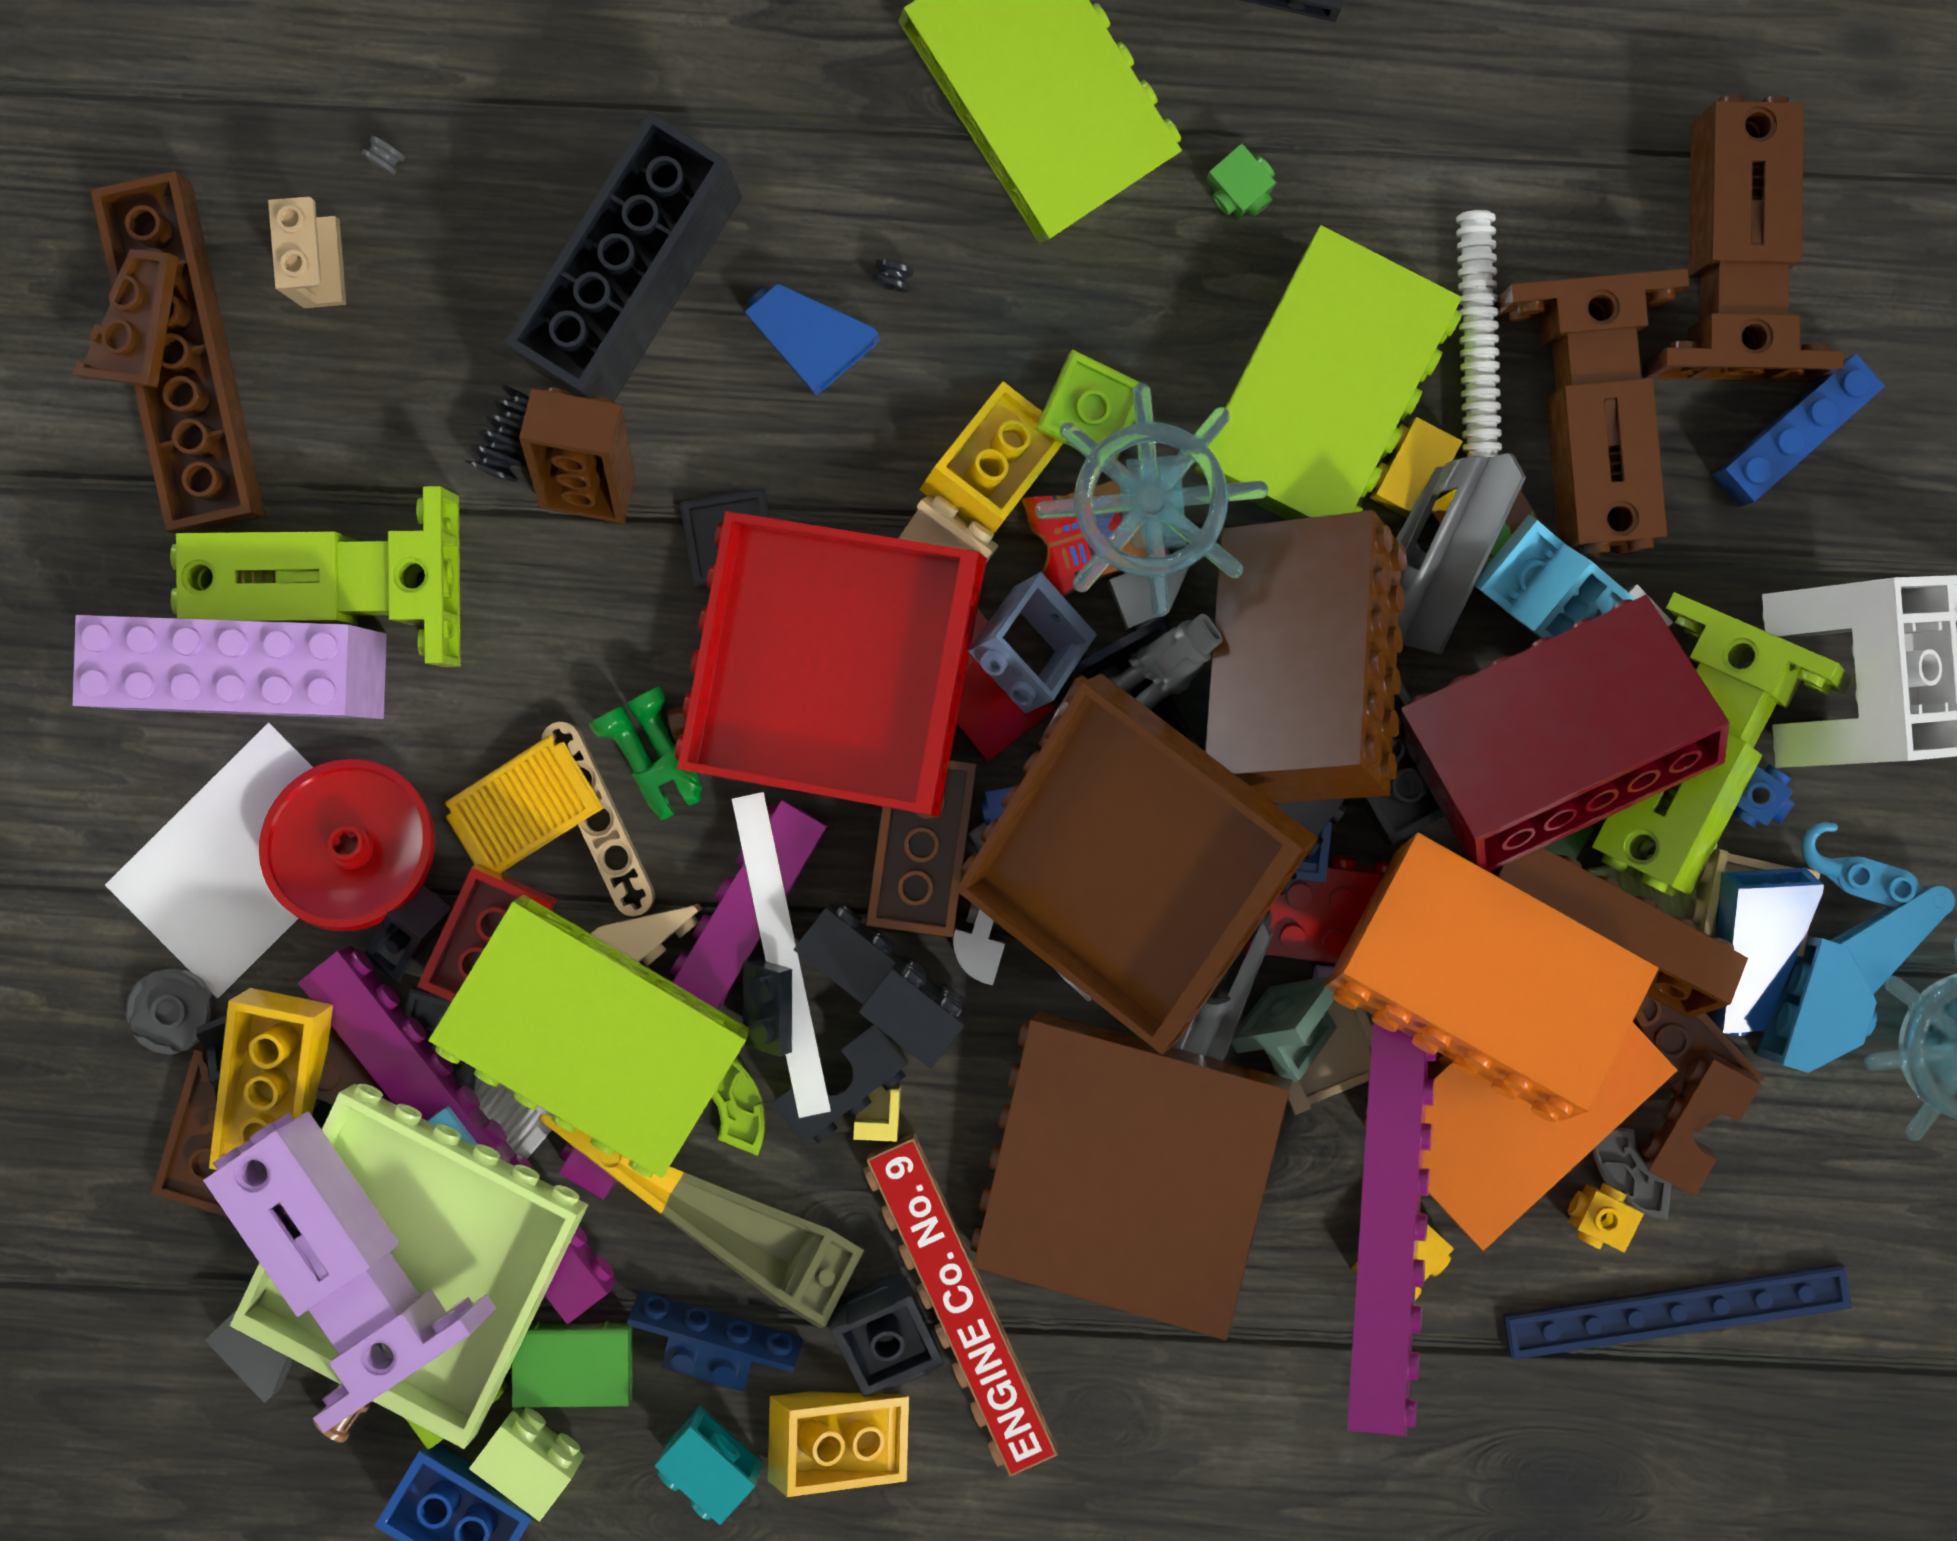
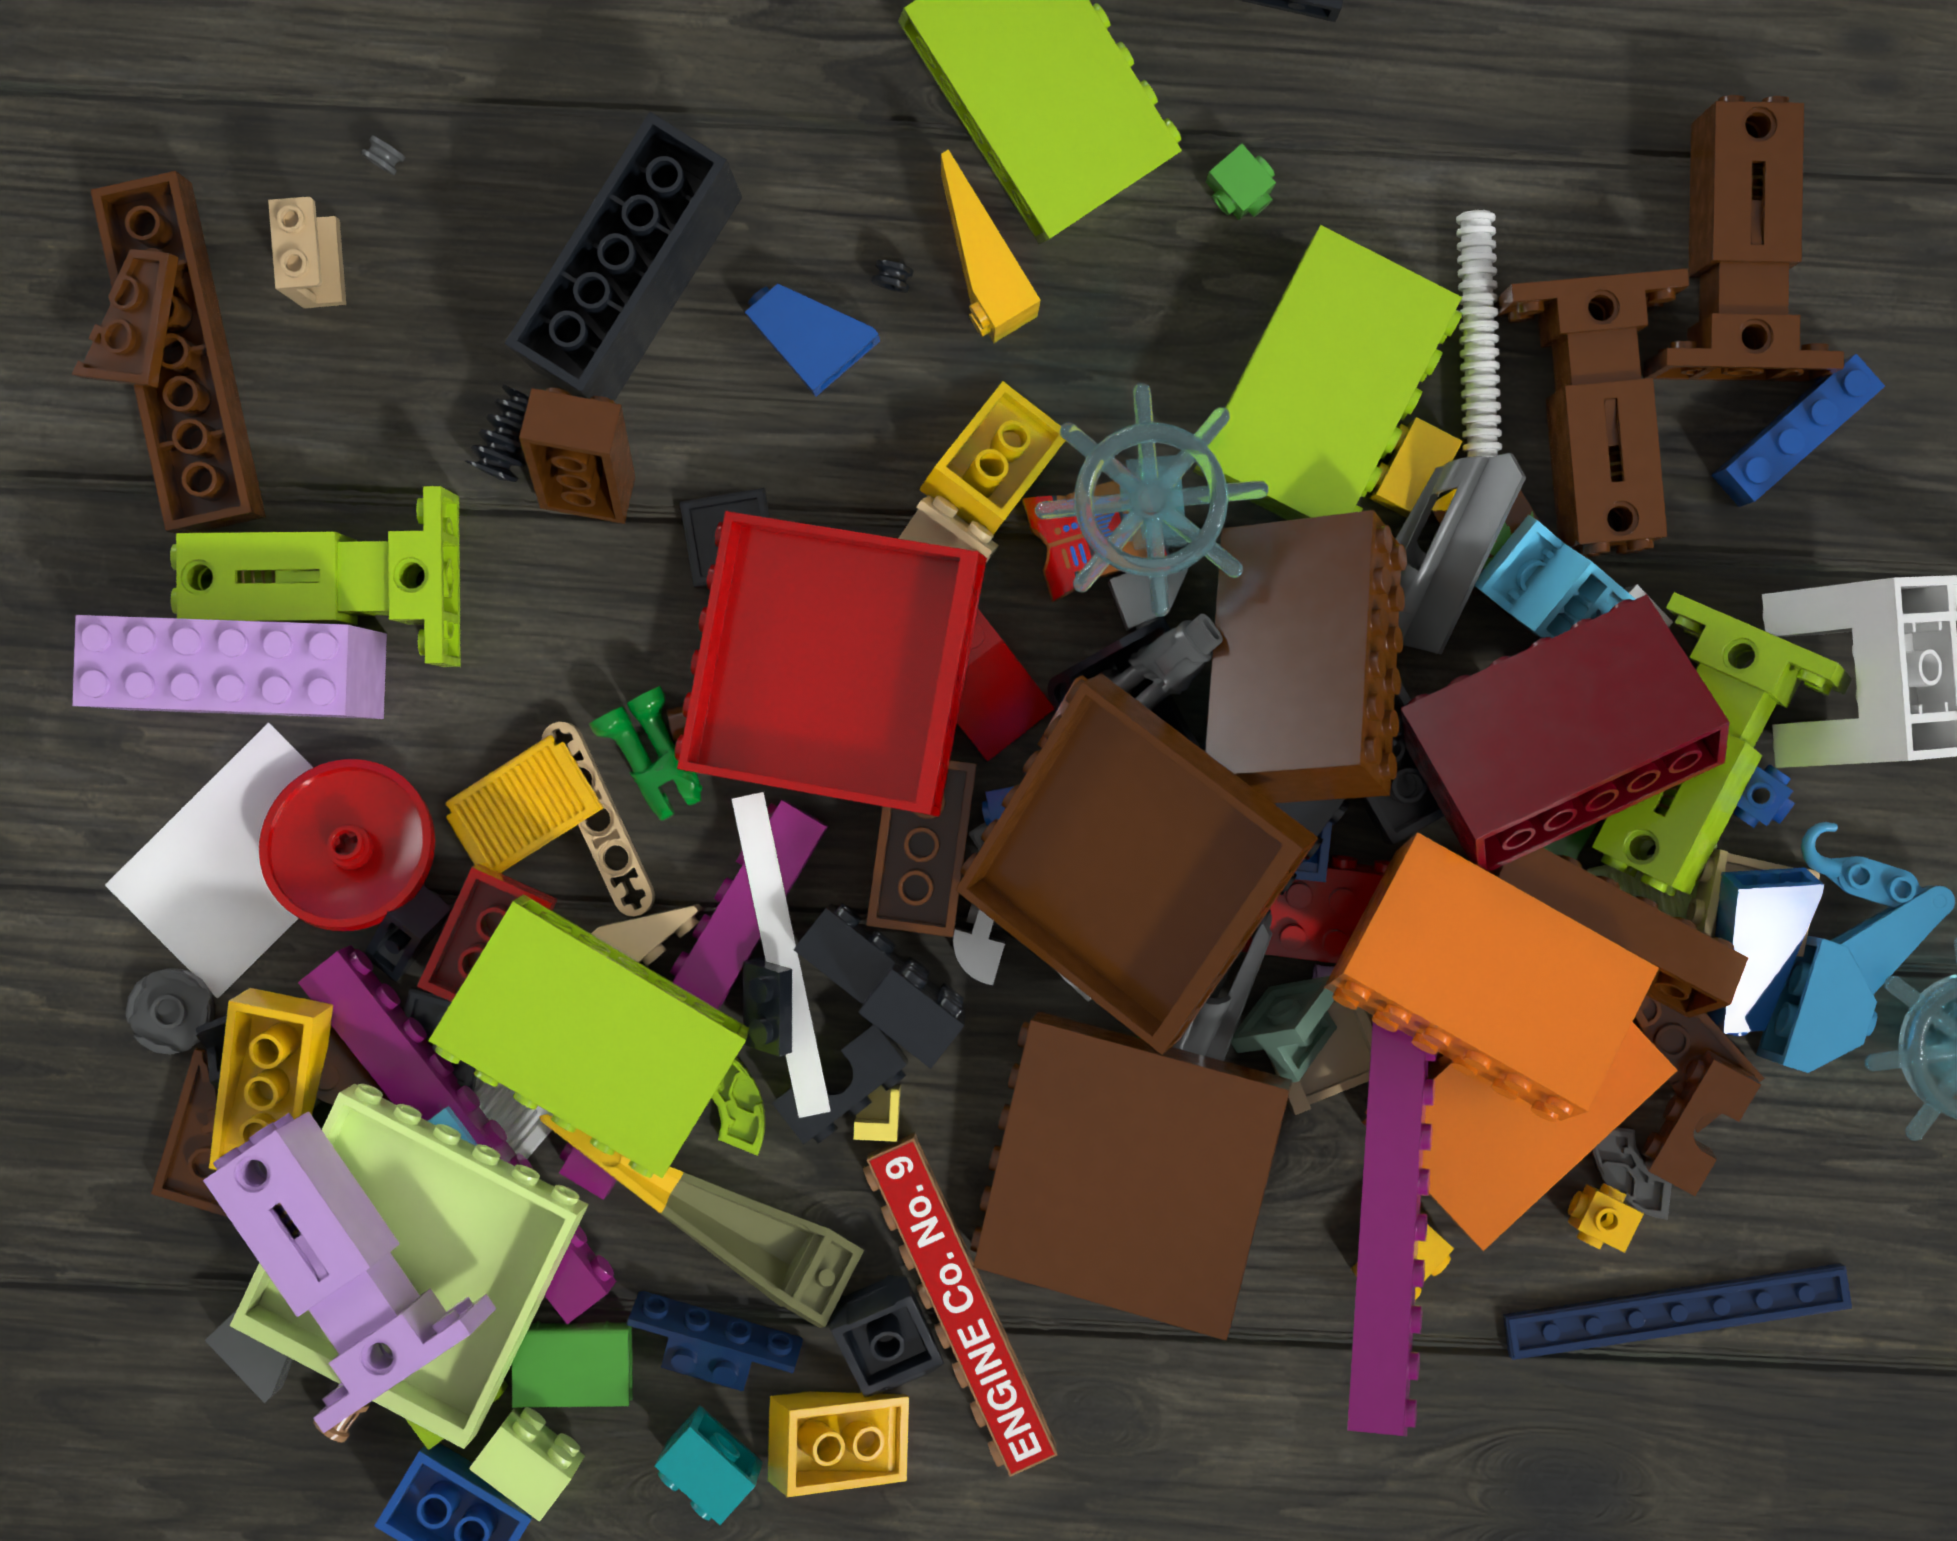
sand blue window [968,572,1097,714] -> none
lime tile [1035,350,1149,466] -> none
none -> yellow slope [941,149,1041,343]

